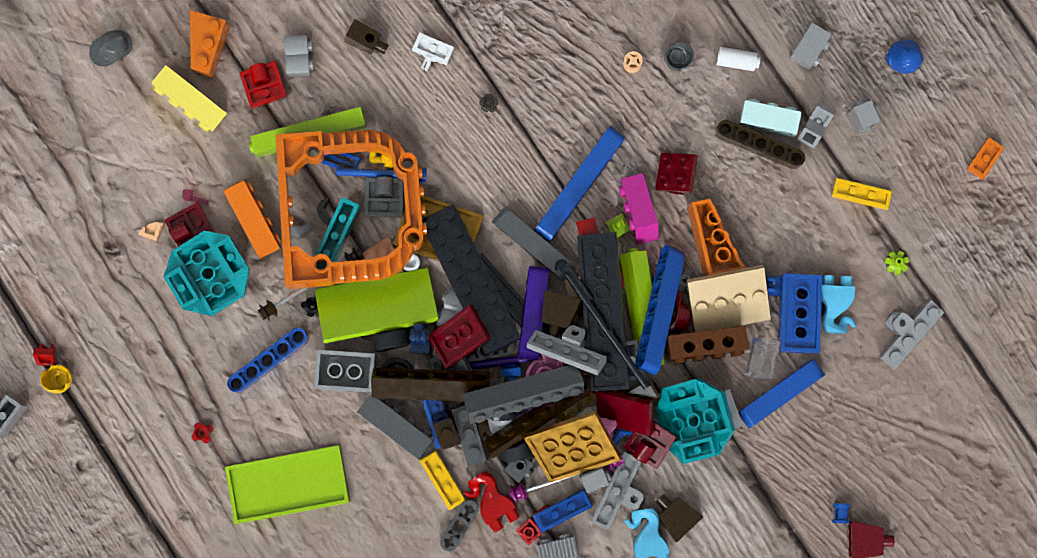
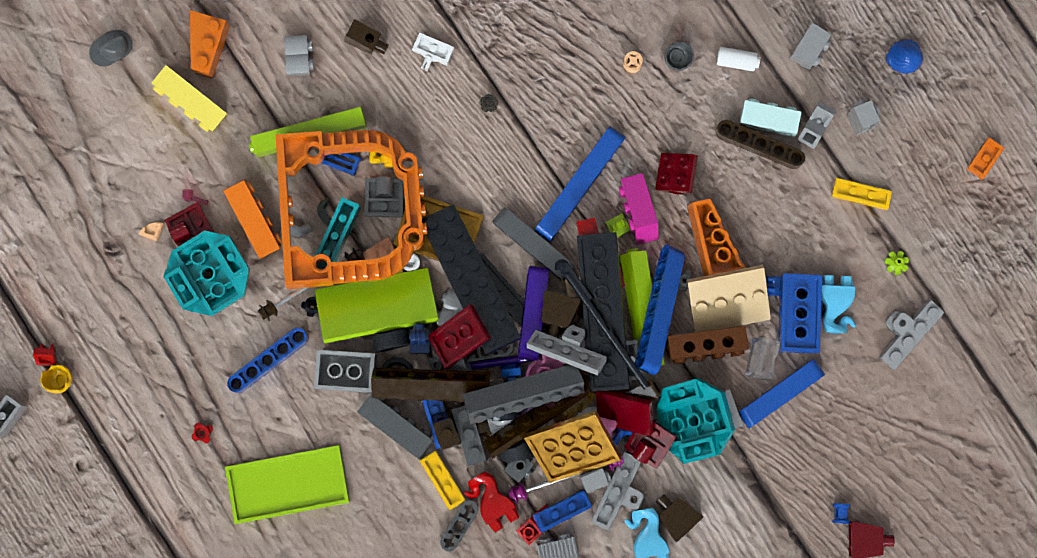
red plate [239,61,287,109] -> none
blue piece [335,167,427,183] -> none
dark red piece [668,289,692,334] -> none

